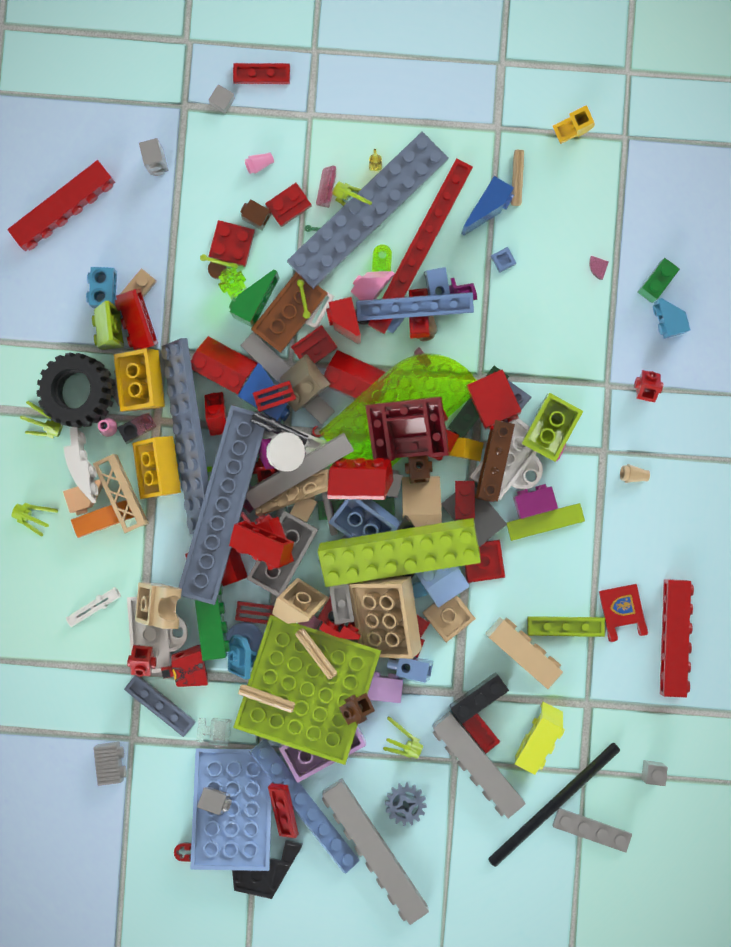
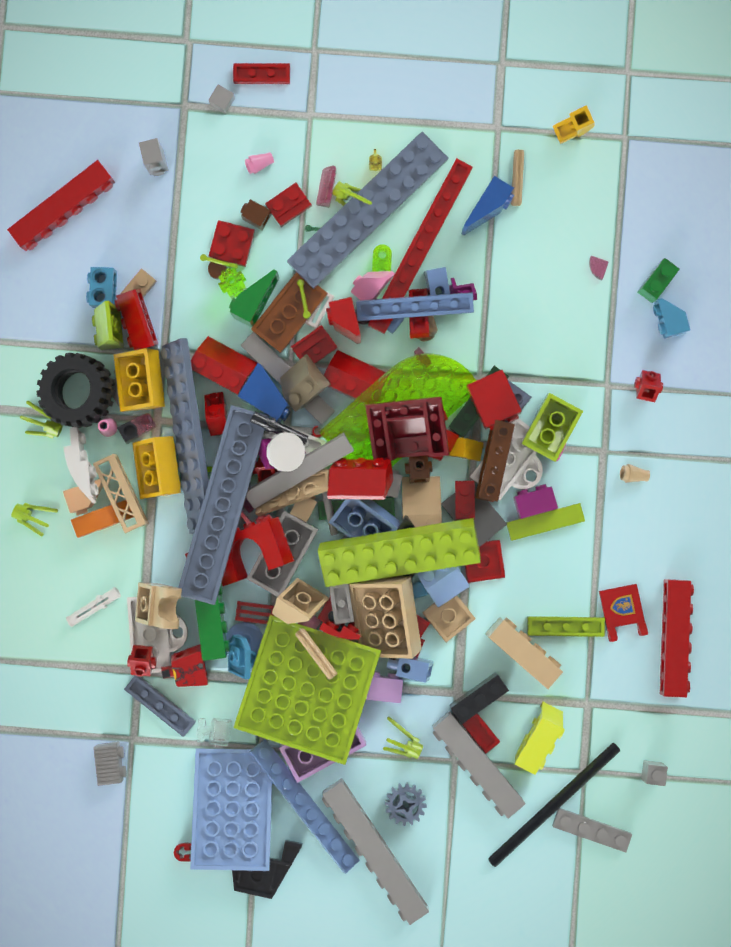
light grey brick [197,787,232,815] -> none
red brick [229,521,294,568] -> none
tan axle [238,684,295,713] -> none
red tile [252,381,296,412] -> none
red tile [268,783,299,838] -> none
reddish brown brick [339,693,375,725] -> none
medium blue tile [490,247,517,273] -> none

